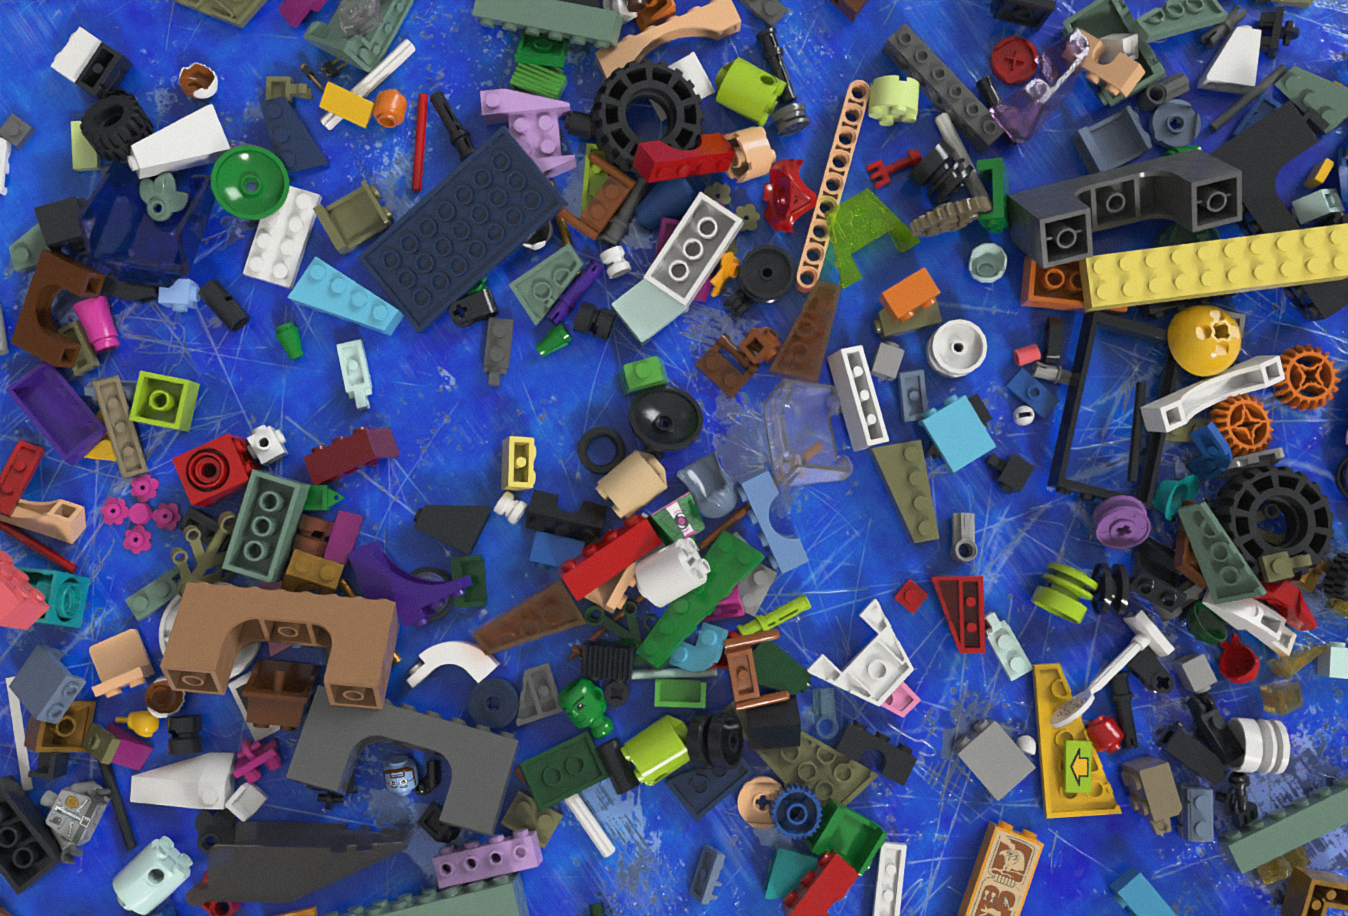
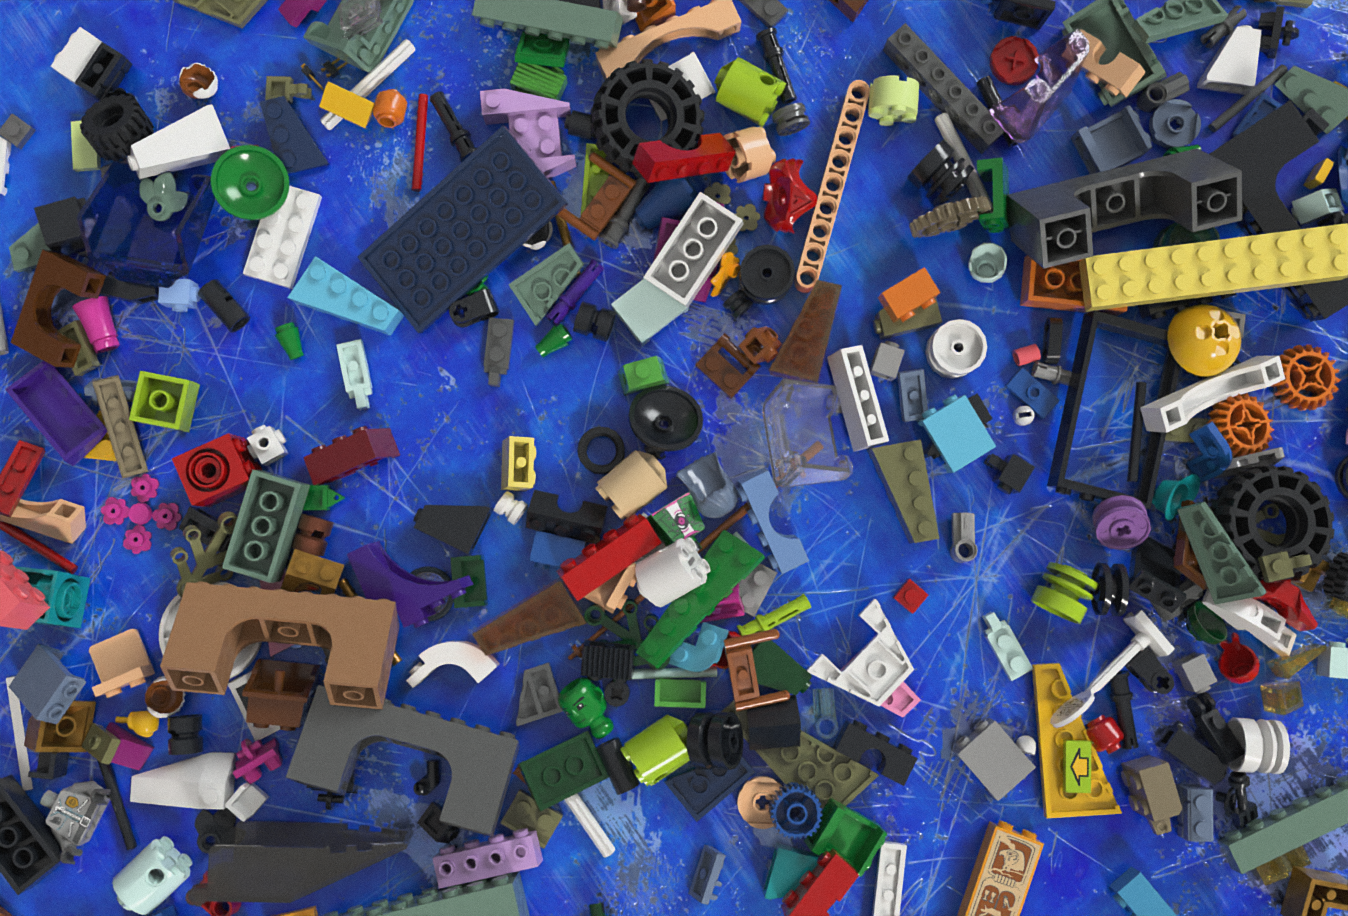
sand green plate [125,563,190,621] -> none
olive panel [312,179,393,256] -> none
magenta slope [323,510,364,565] -> none
light blue head [383,755,418,796] -> none
dark blue plate [469,677,520,728] -> none
white wheel [600,246,632,279] -> none
clear neon green wing [825,188,921,289] -> none
red hinge [865,149,922,190] -> none
red wedge [930,576,986,653] -> none
white panel [1099,33,1139,64] -> none

